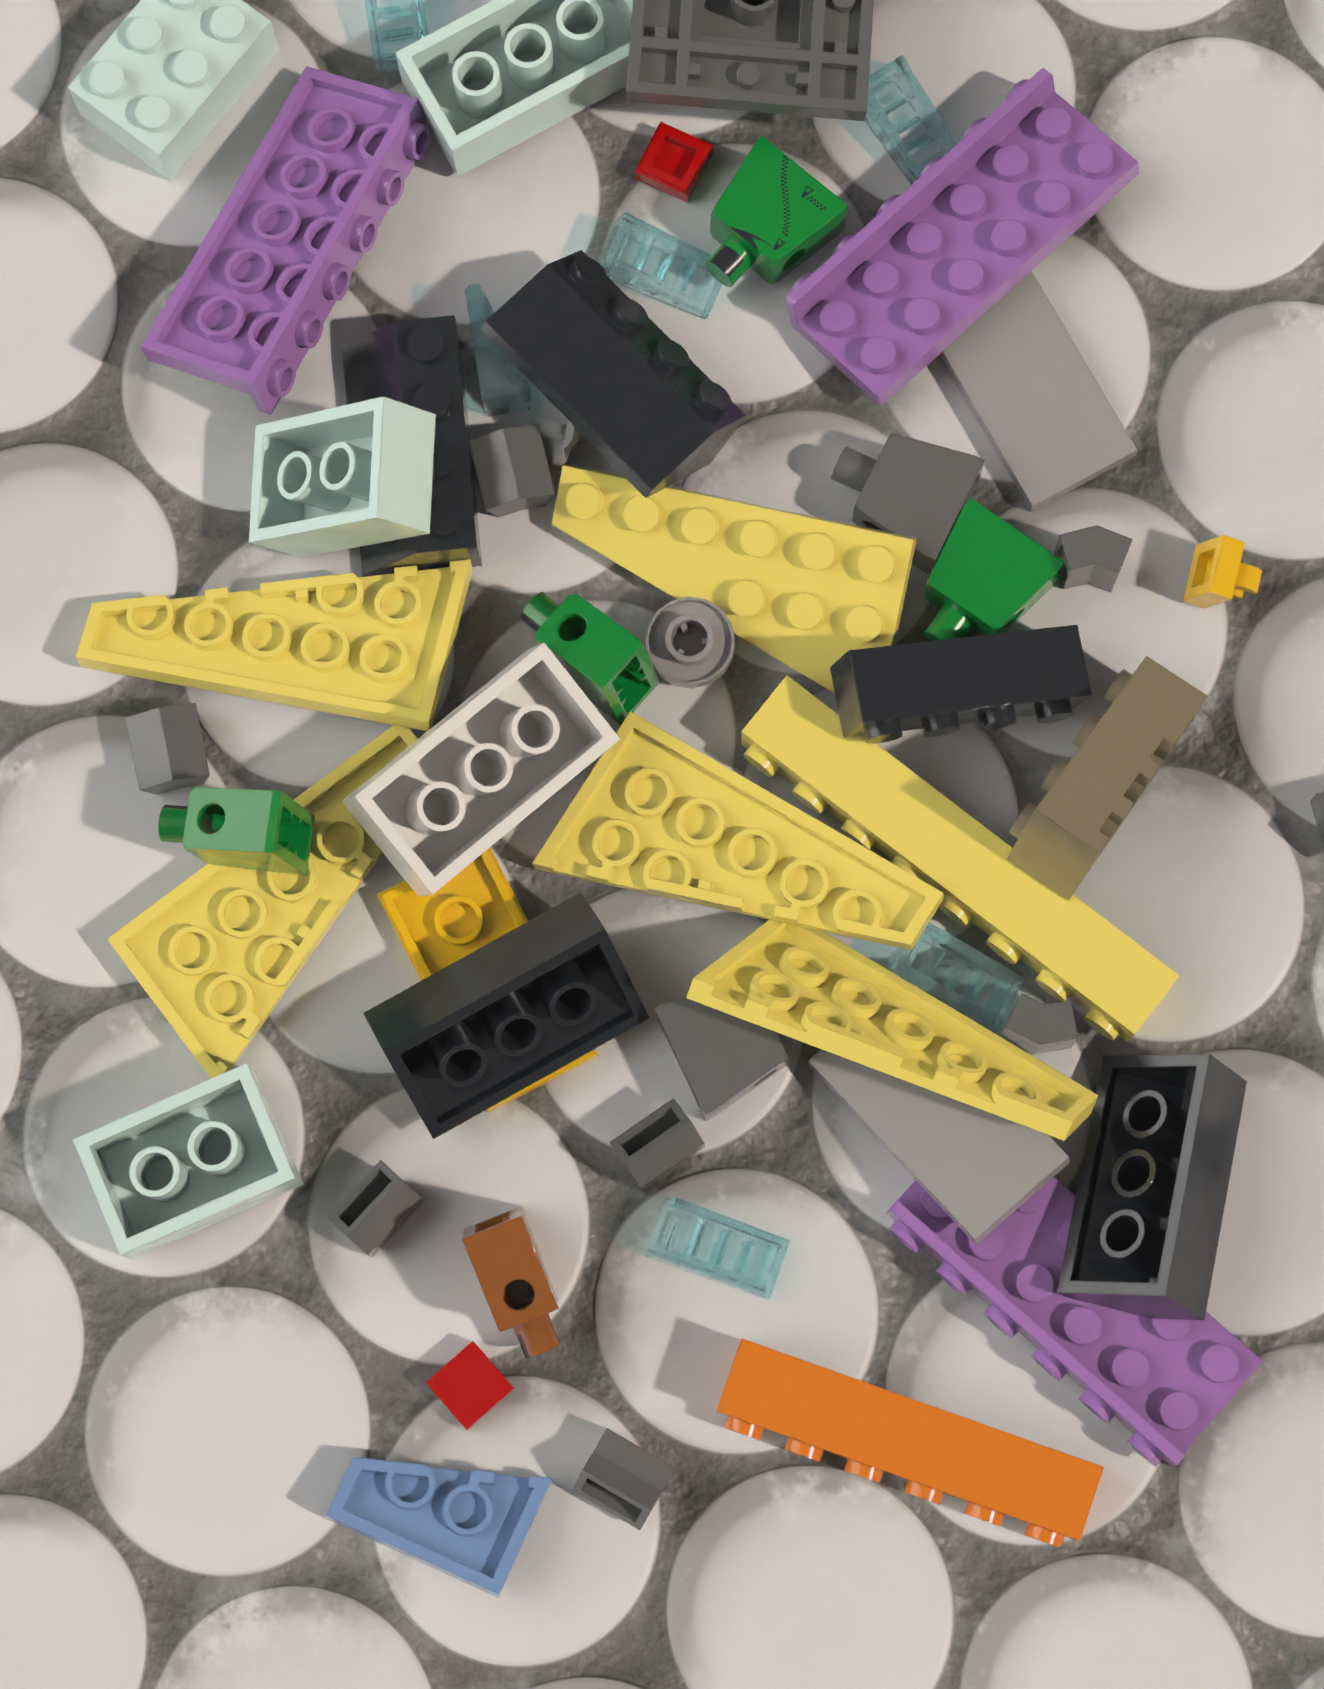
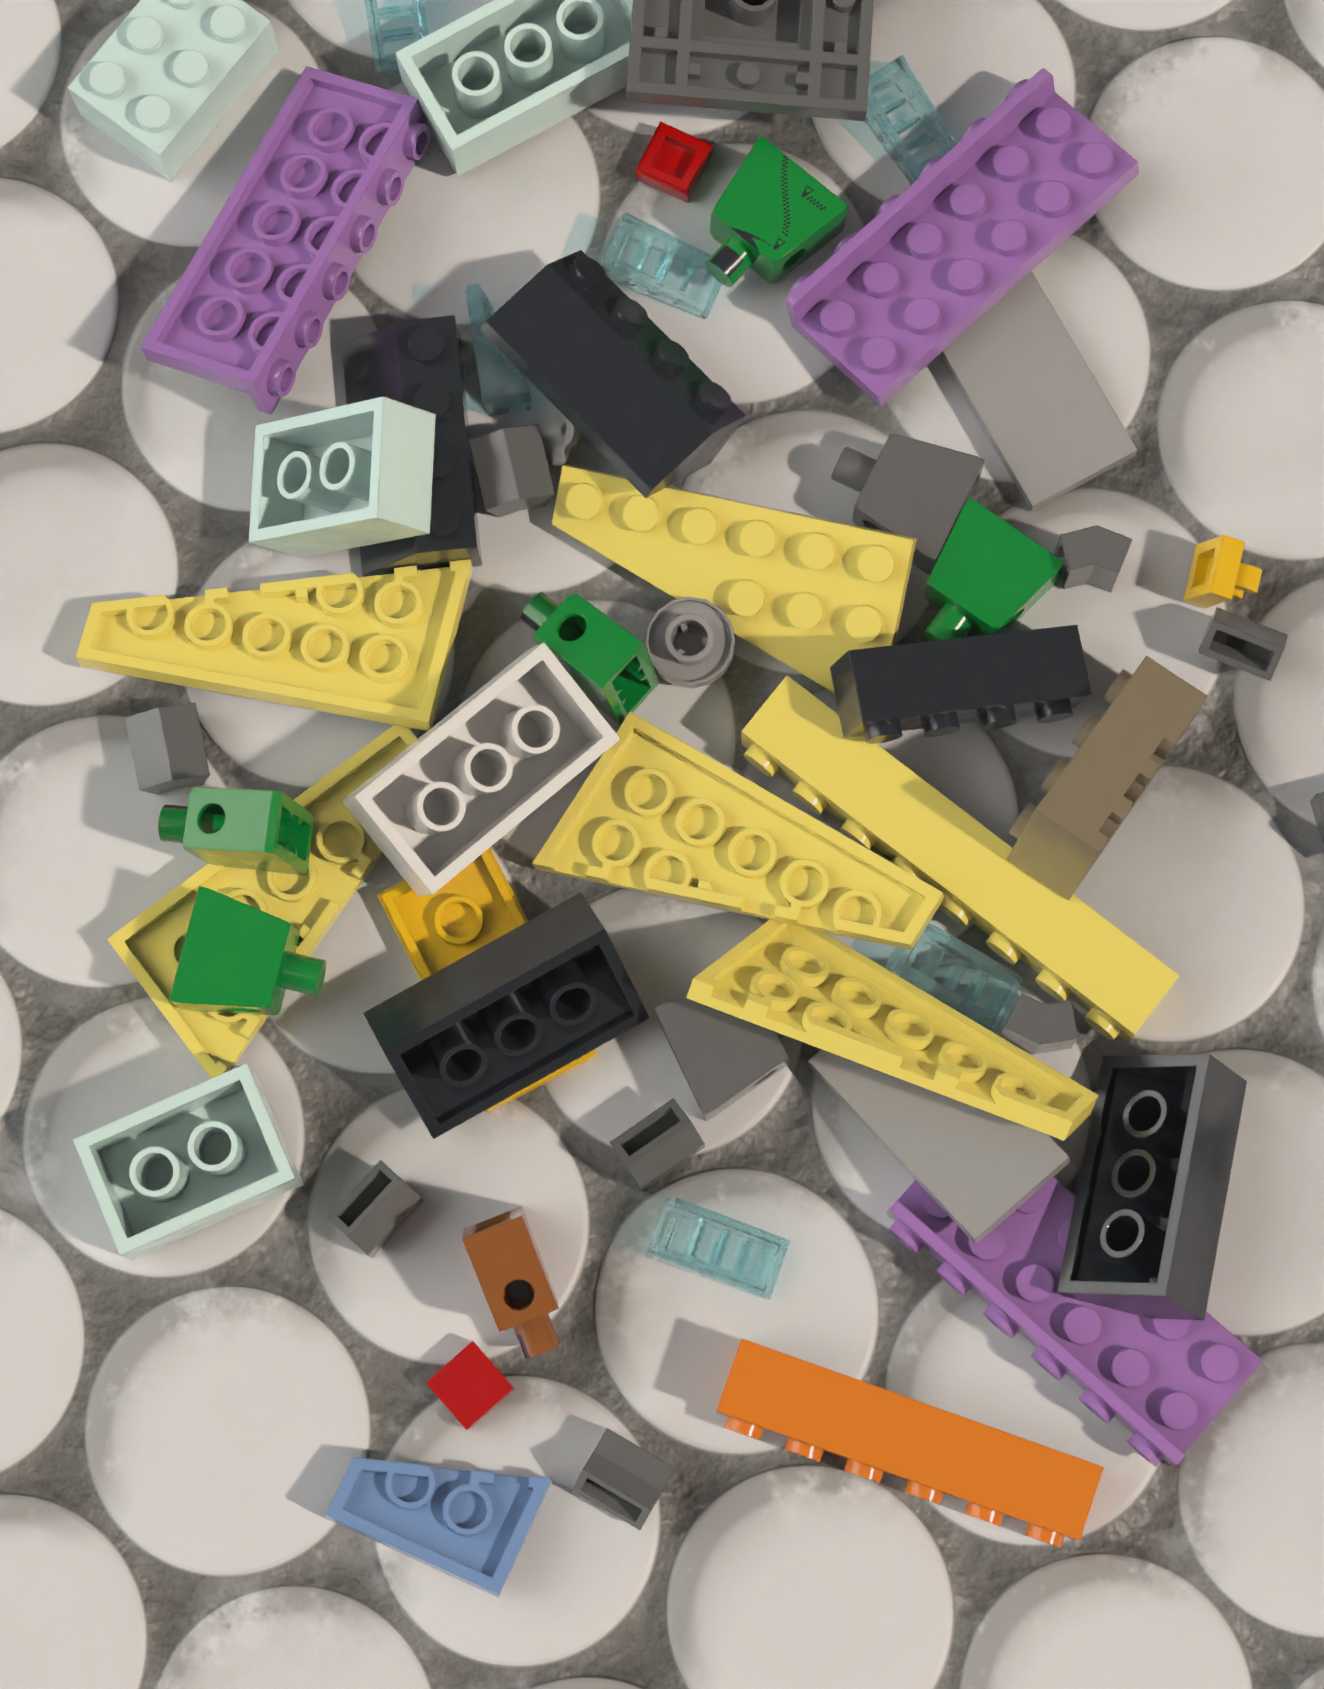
none -> green torso [169,886,326,1015]
none -> dark grey piece [1198,607,1288,681]

